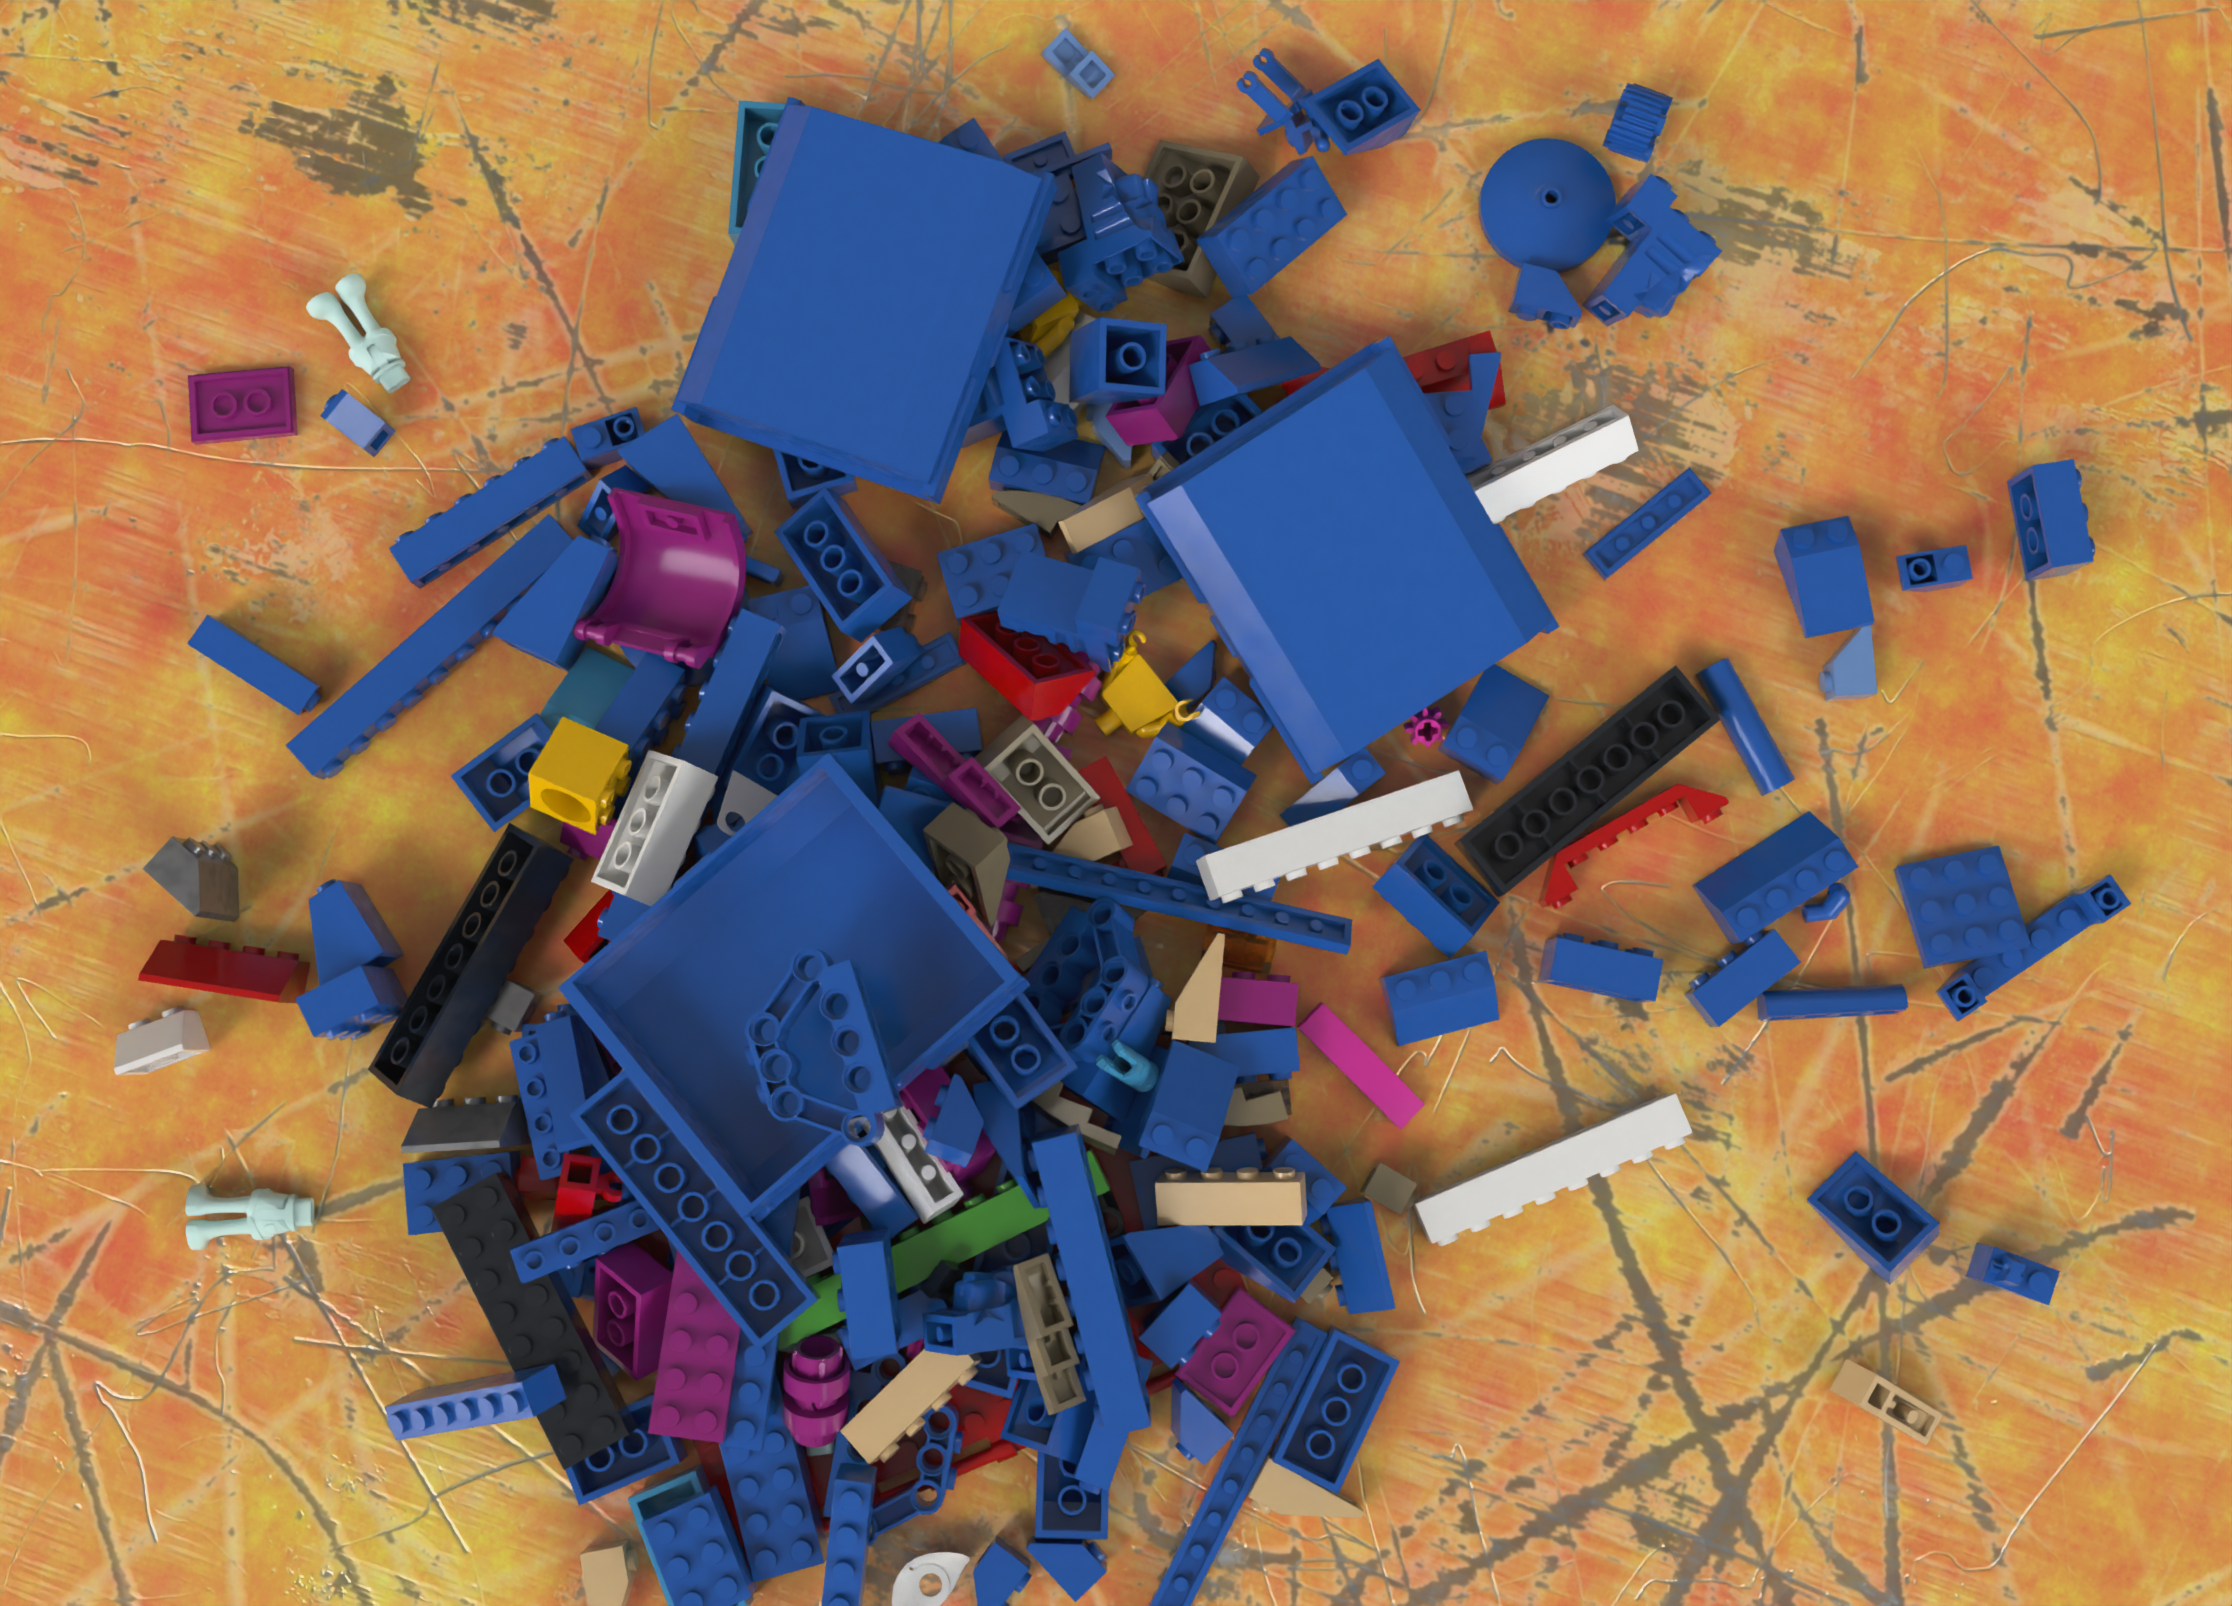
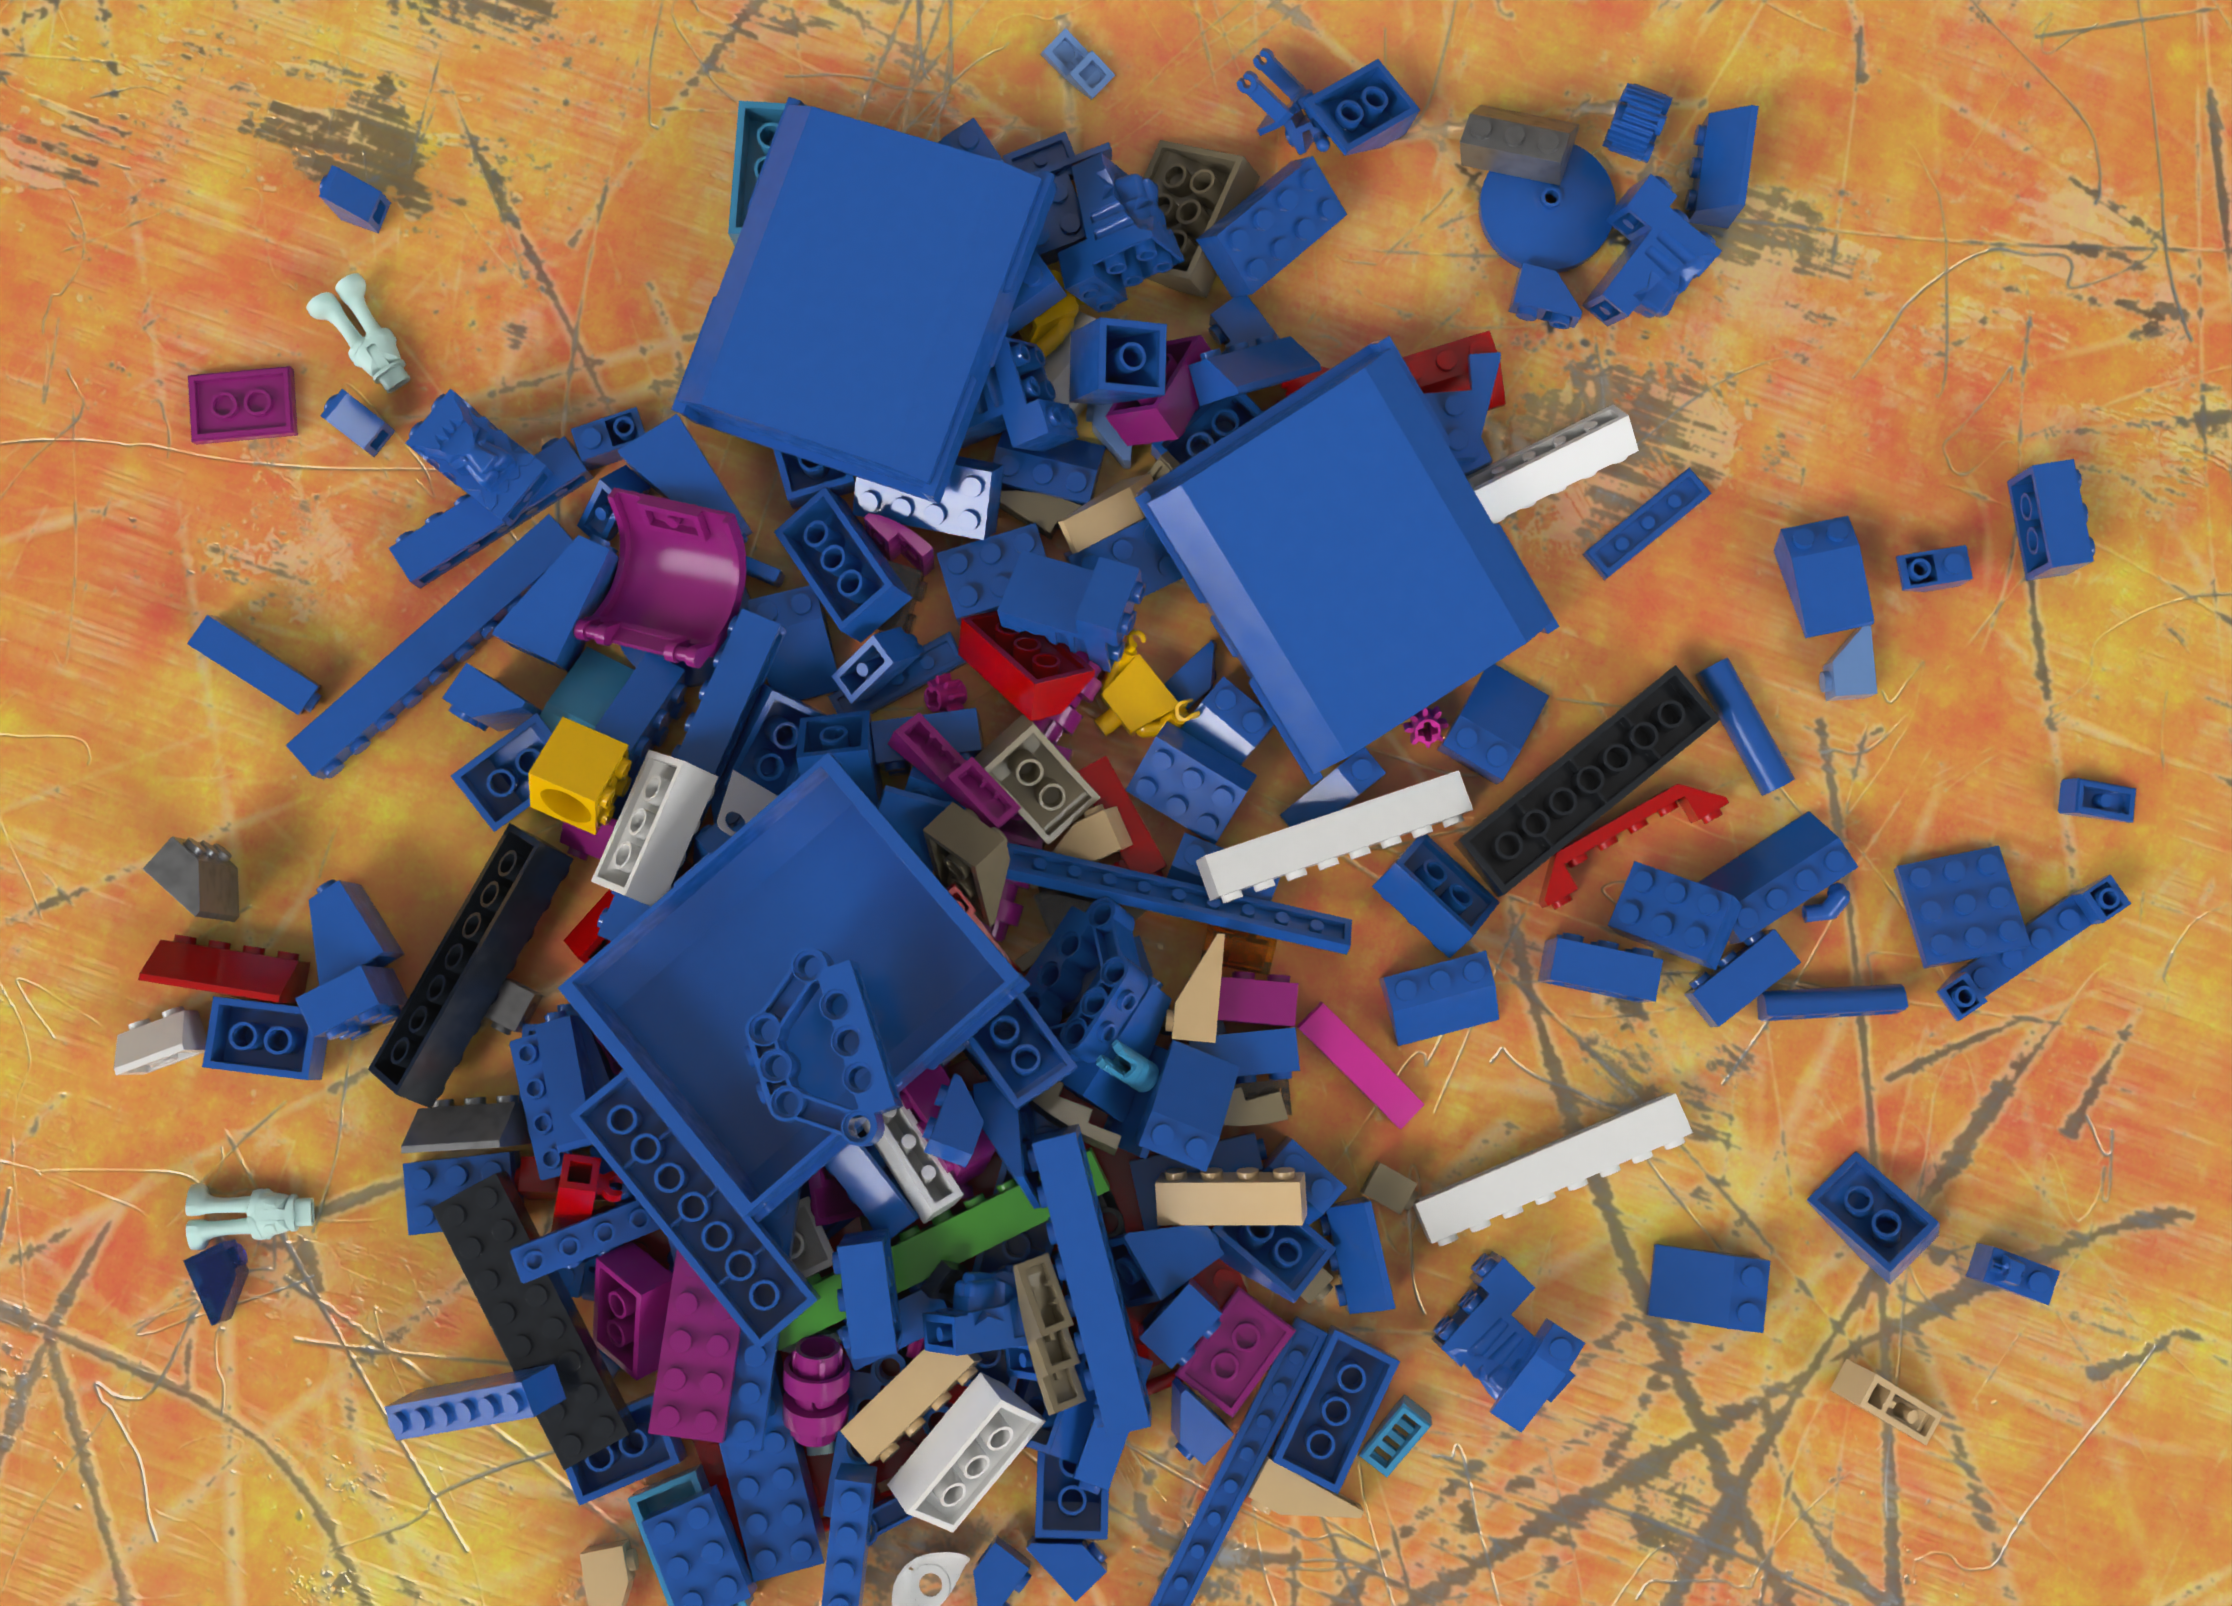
none -> clear blue slope [183,1239,249,1326]
none -> blue brick [202,996,328,1080]
none -> blue slope [319,165,391,234]
none -> blue brick [405,389,554,527]
none -> blue slope [442,663,542,732]
none -> brick [852,456,1004,540]
none -> magenta slope [864,513,934,577]
none -> white slope [887,1372,1046,1532]
none -> dark pink gear [924,673,967,712]
none -> dark azure slope [1359,1395,1432,1477]
none -> blue brick [1432,1251,1575,1402]
none -> flat silver slope [1460,105,1579,185]
none -> blue slope [1489,1318,1585,1432]
none -> blue brick [1608,861,1743,970]
none -> blue slope [1647,1244,1770,1333]
none -> blue slope [1684,105,1759,229]
none -> blue slope [2058,778,2136,823]

